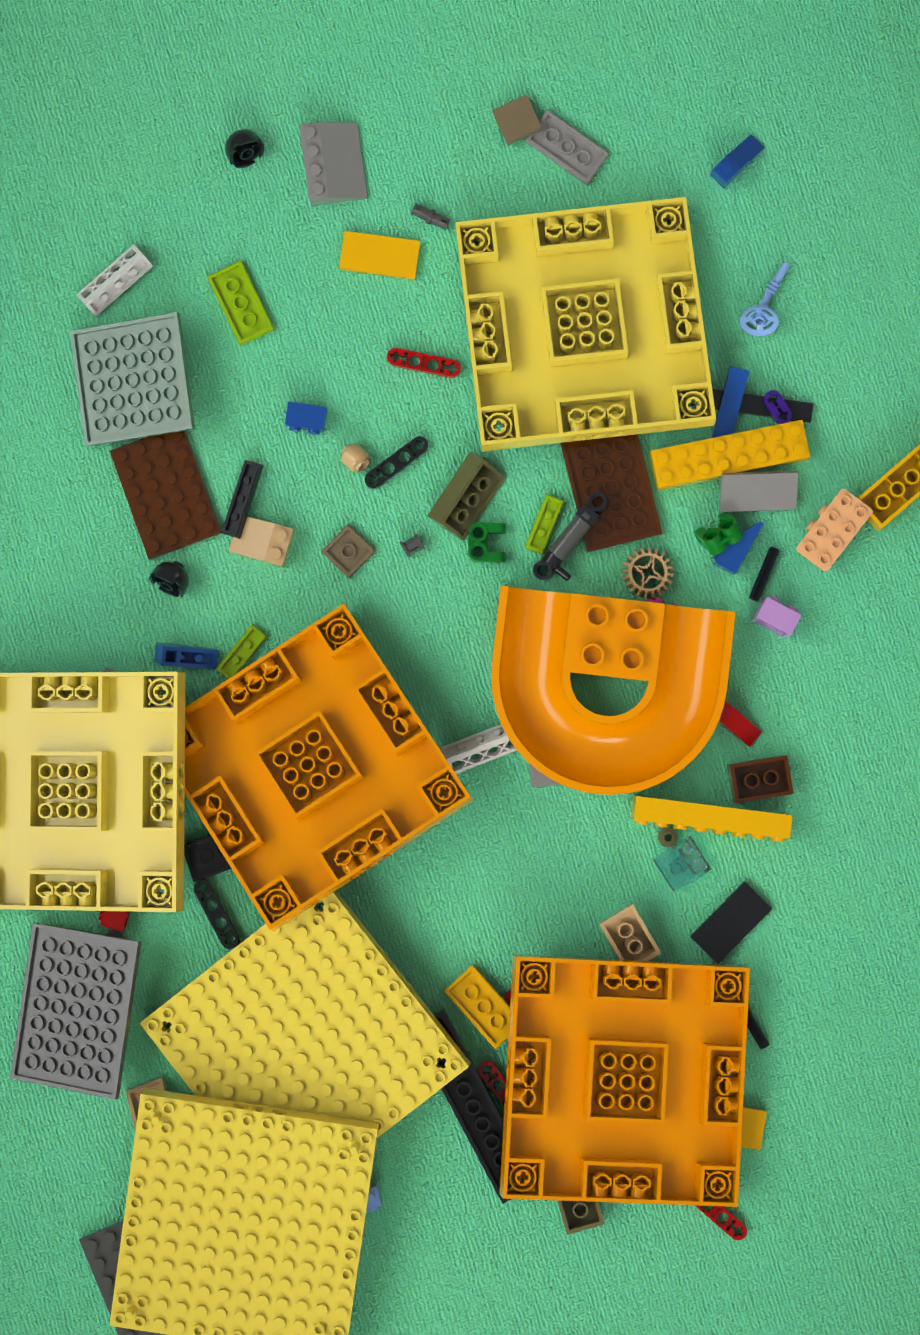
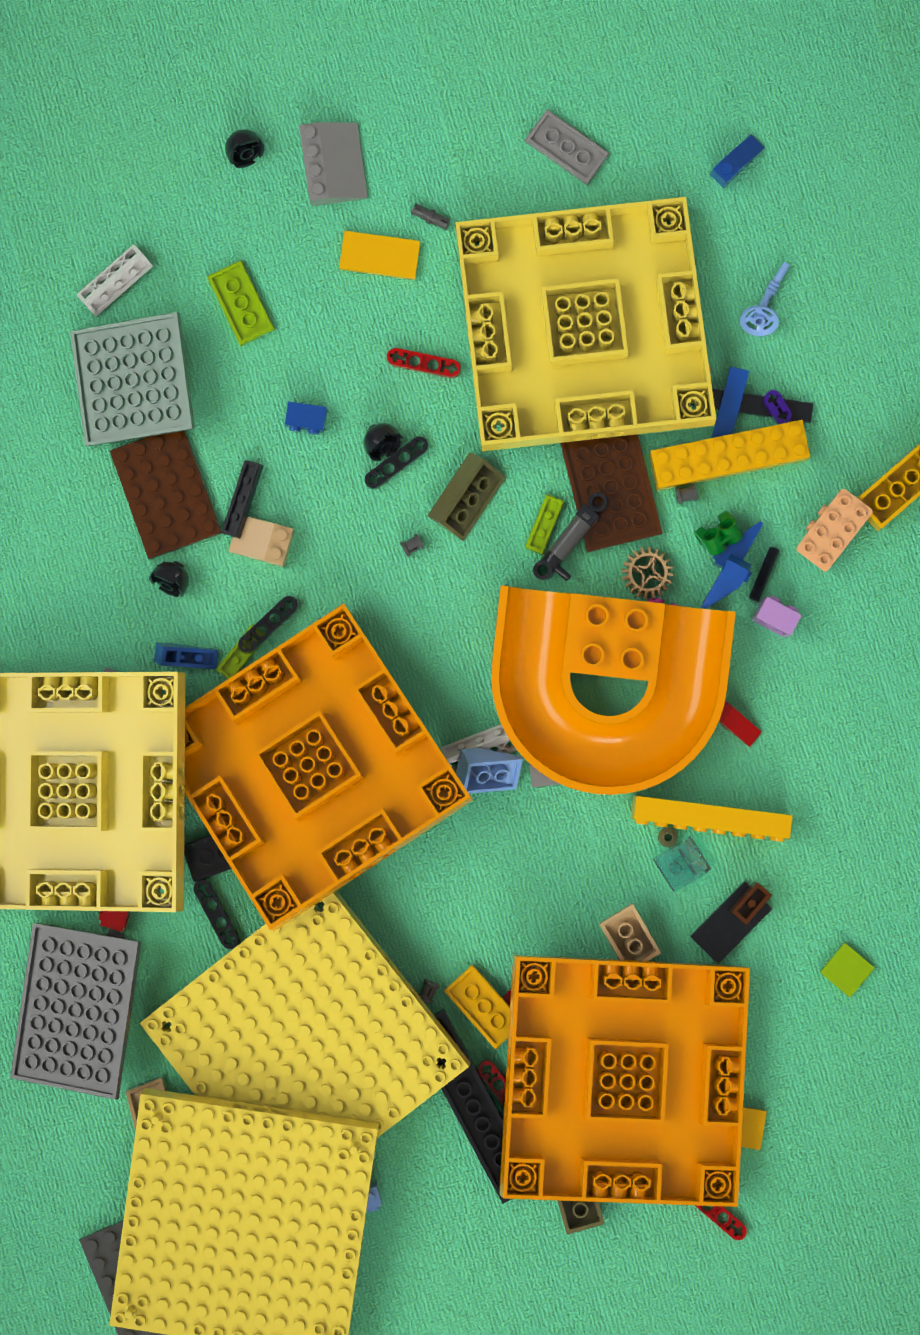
dark tan tile [321,524,376,579] -> none
tan head [341,444,369,472] -> none
green piece [468,523,506,563] -> none
dark tan tile [492,95,542,146] -> none
light grey tile [719,471,798,512] -> none
reddish brown brick [727,755,794,803] -> none
black axle [747,1008,769,1049] -> none
none -> black beam [238,596,298,654]
none -> black cylinder [363,423,403,461]
none -> dark grey bush [418,979,440,1004]
none -> light blue slope [456,748,523,794]
none -> dark grey bush [675,484,698,505]
none -> blue slope [701,554,752,609]
none -> reddish brown brick [729,881,772,925]
none -> lime tile [819,943,875,998]

